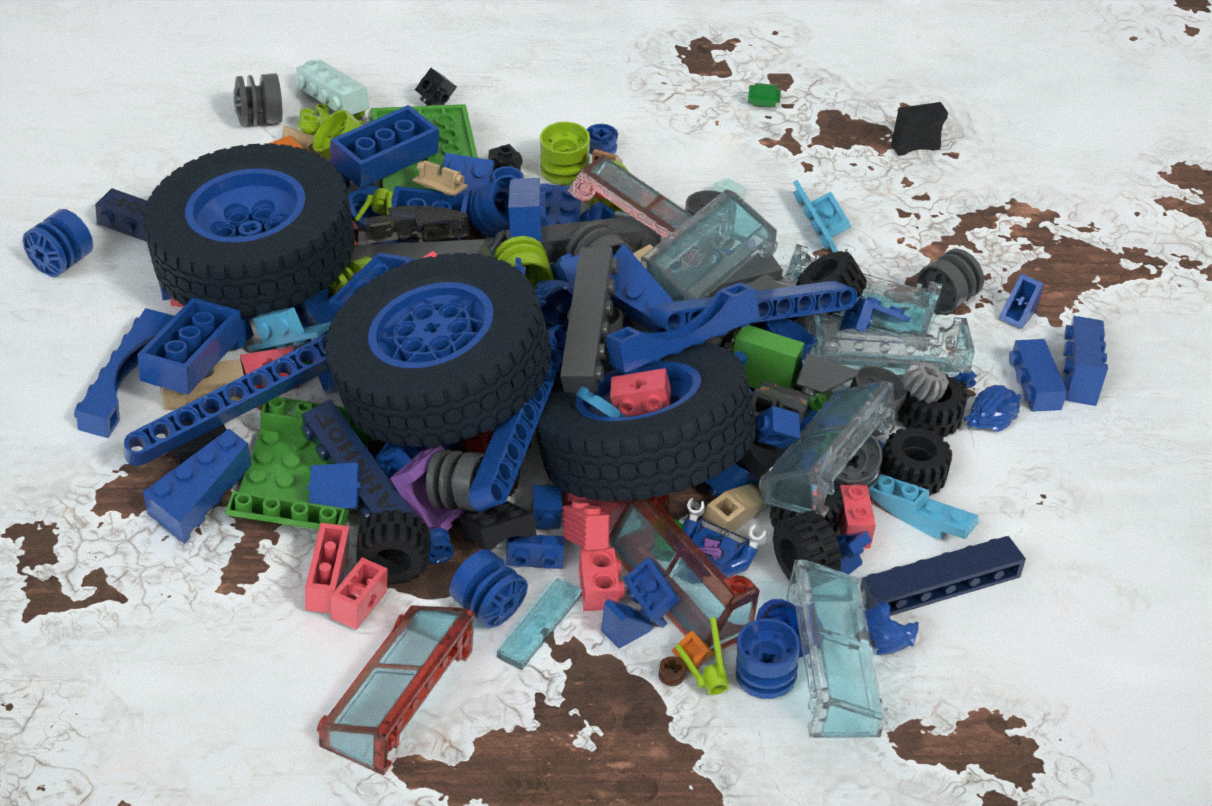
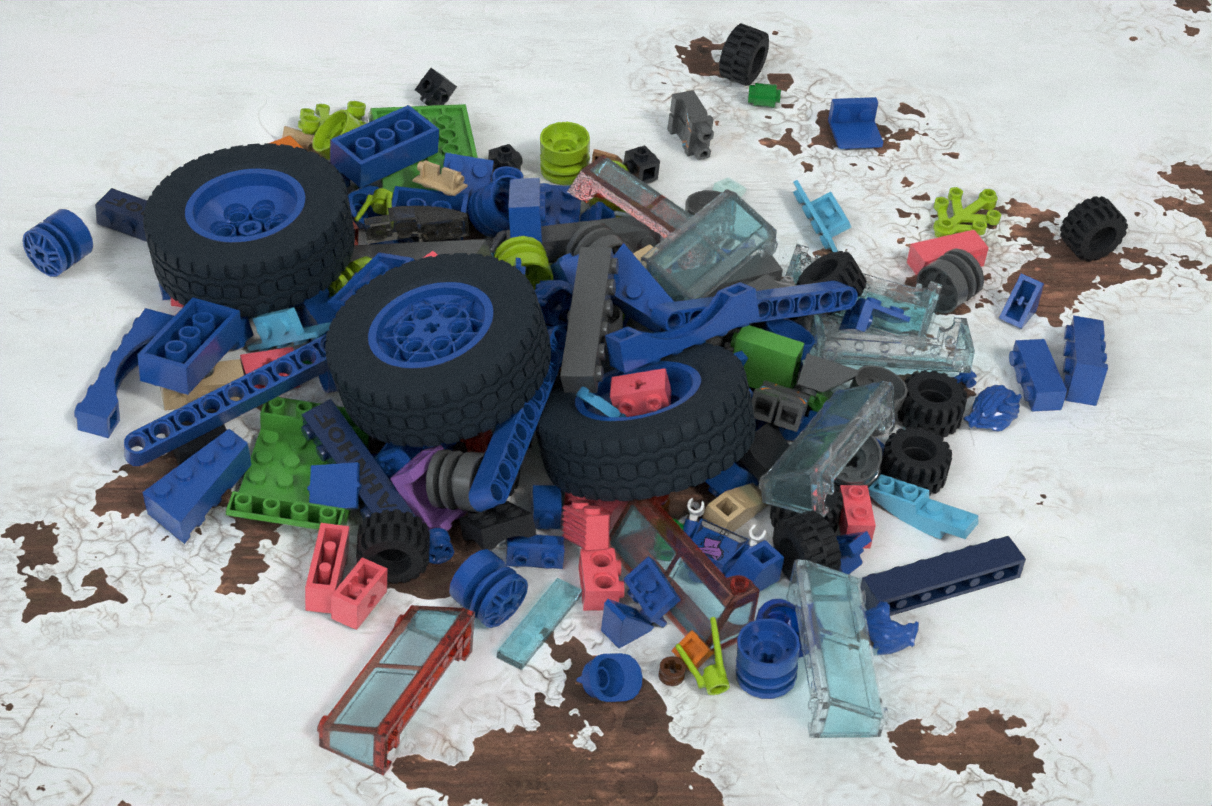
dark grey wheel [233,73,283,126] -> none
light aqua brick [296,59,369,115] -> none
blue wheel [586,123,618,155] -> none
blue brick [756,406,801,449] -> none
black brick [891,102,948,156] -> none
light grey gear [901,359,949,404] -> none
none -> blue piece [577,653,643,702]
none -> black brick [622,145,660,186]
none -> dark grey hips [667,90,714,160]
none -> black tyre [719,23,769,86]
none -> blue slope [719,540,784,605]
none -> blue bracket [828,97,884,149]
none -> coral brick [907,230,989,276]
none -> lime plant [933,187,1001,237]
none -> black tyre [1060,196,1128,262]

